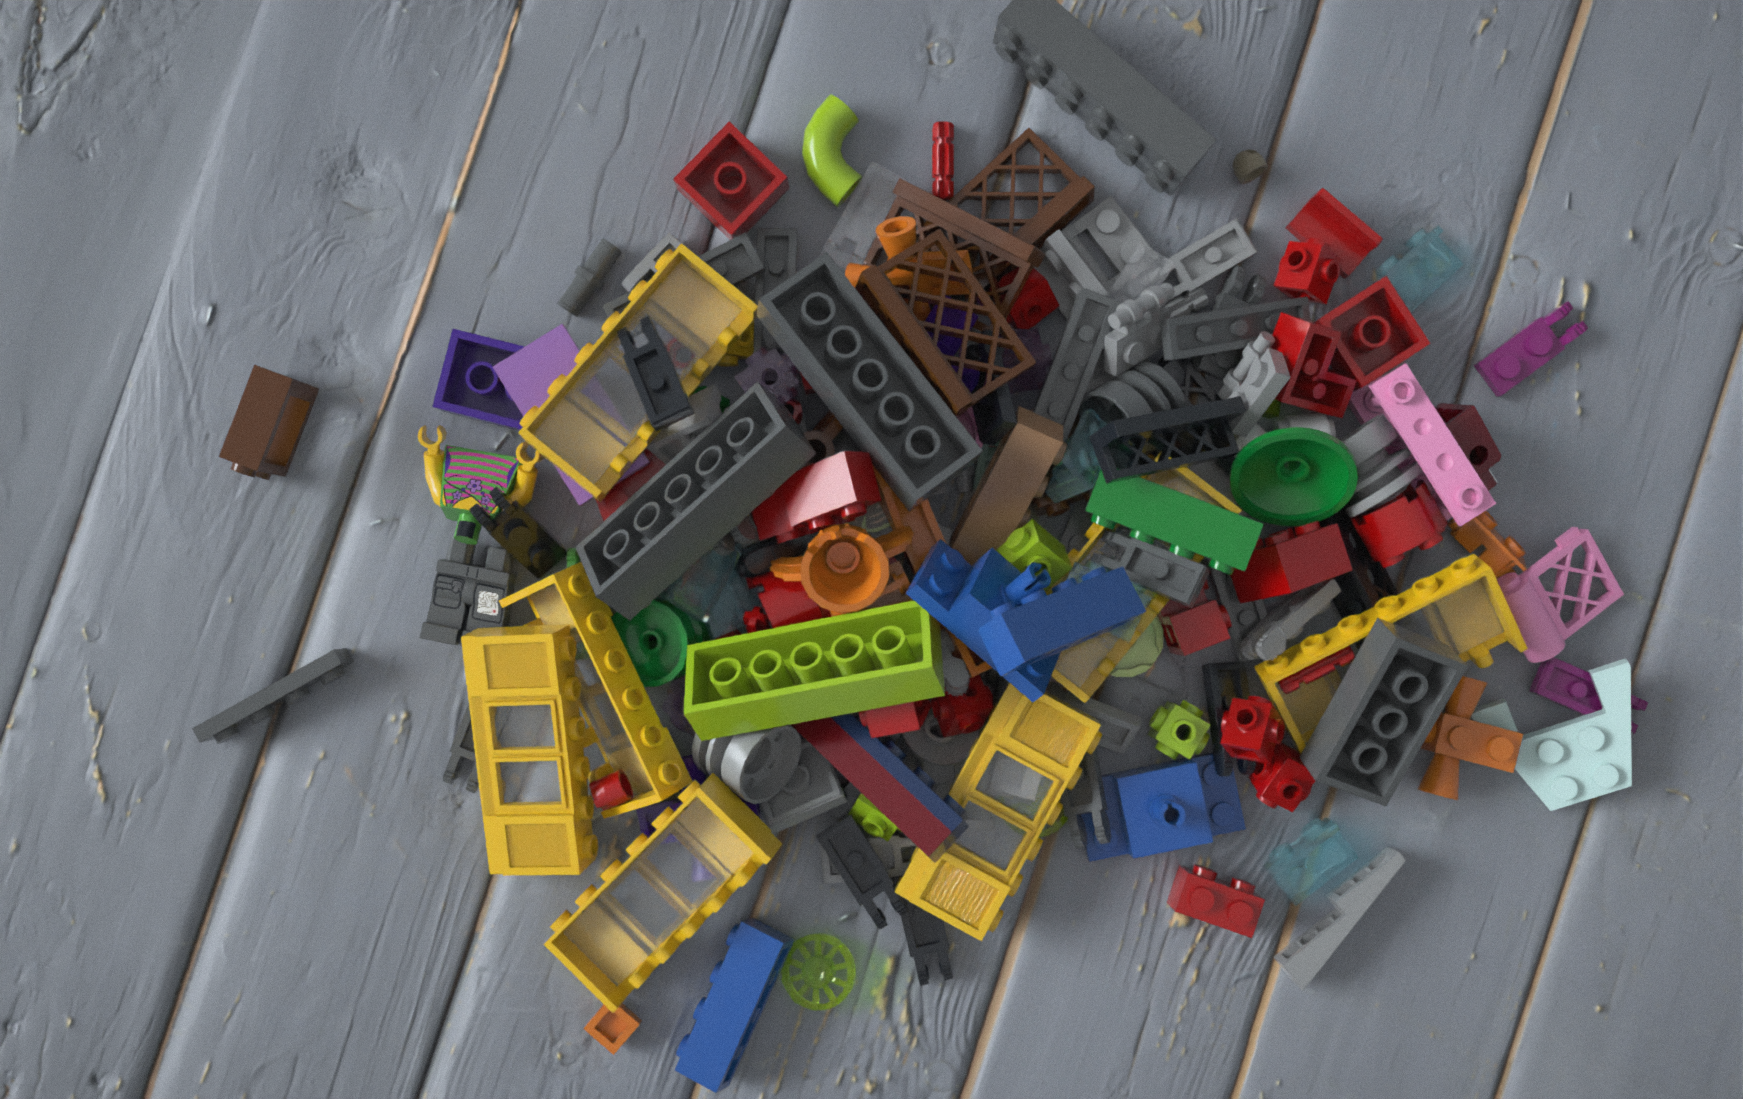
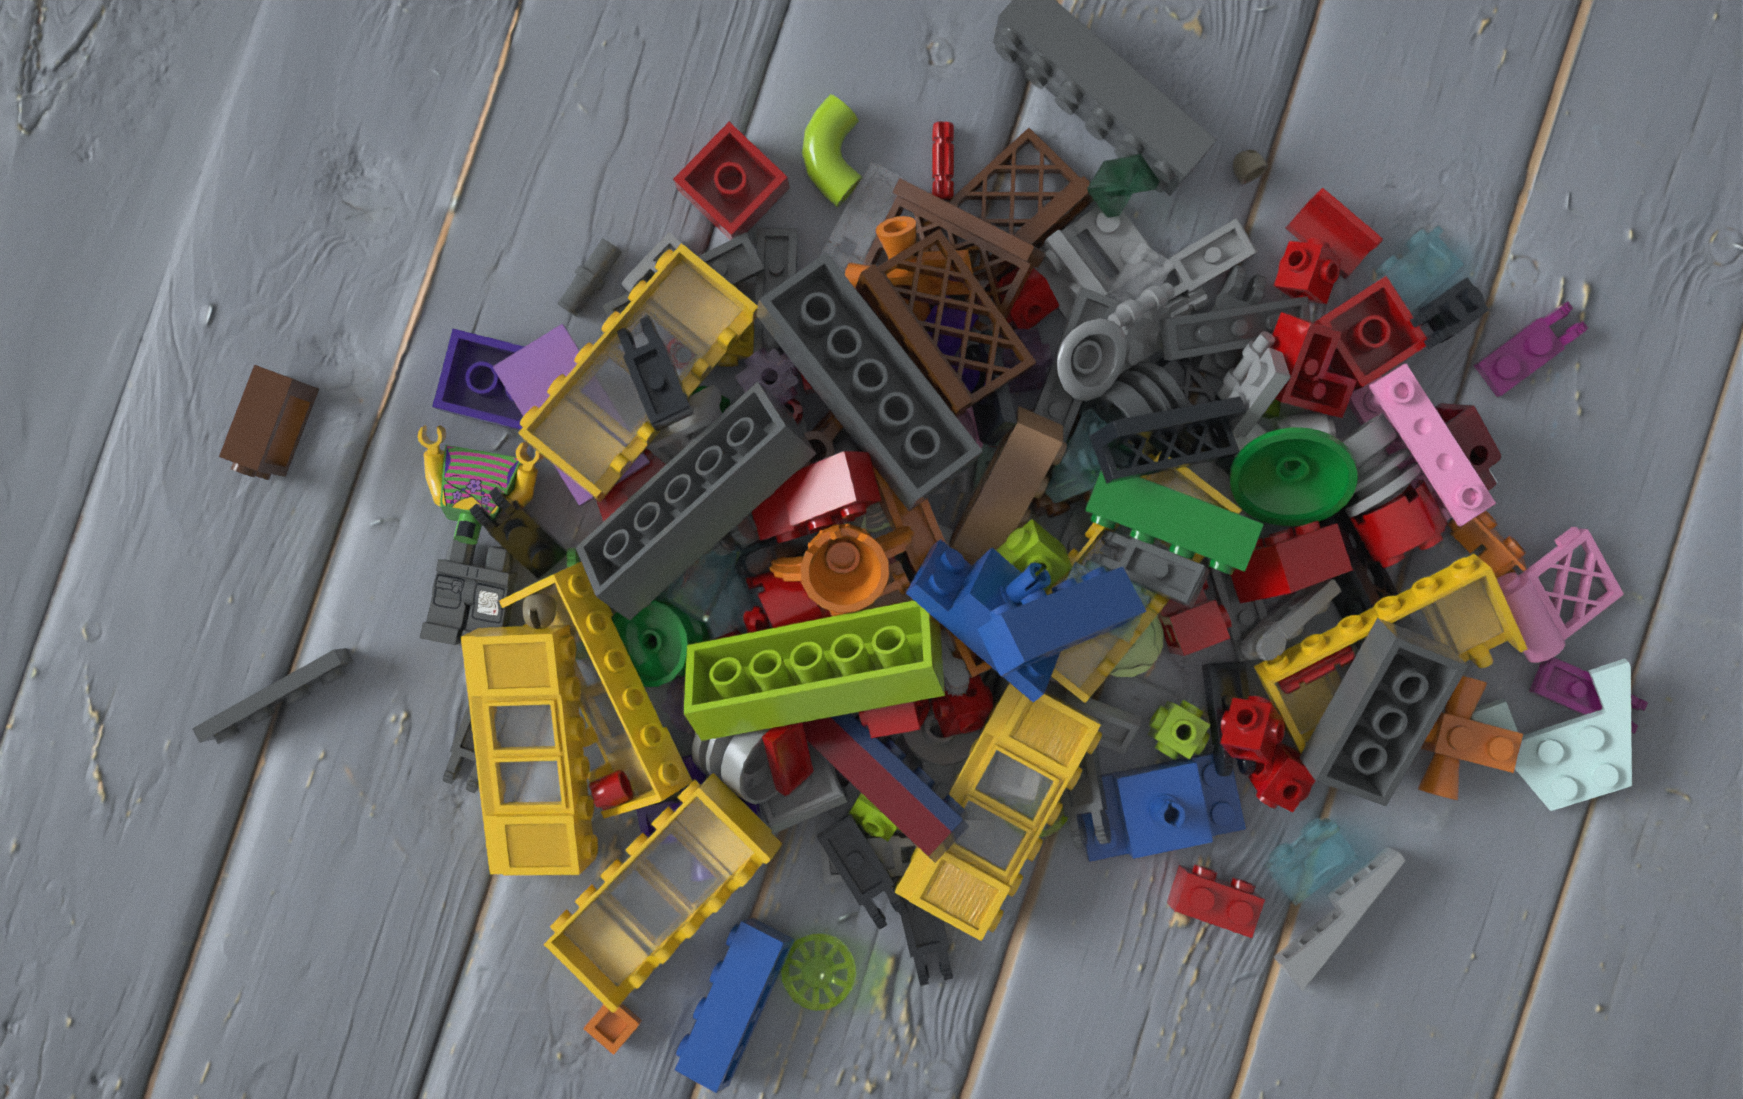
none -> dark tan hinge [522,594,557,629]
none -> red tile [762,722,814,797]
none -> light grey hat [1057,318,1127,401]
none -> clear green panel [1087,154,1160,218]
none -> black hinge [1410,277,1489,349]

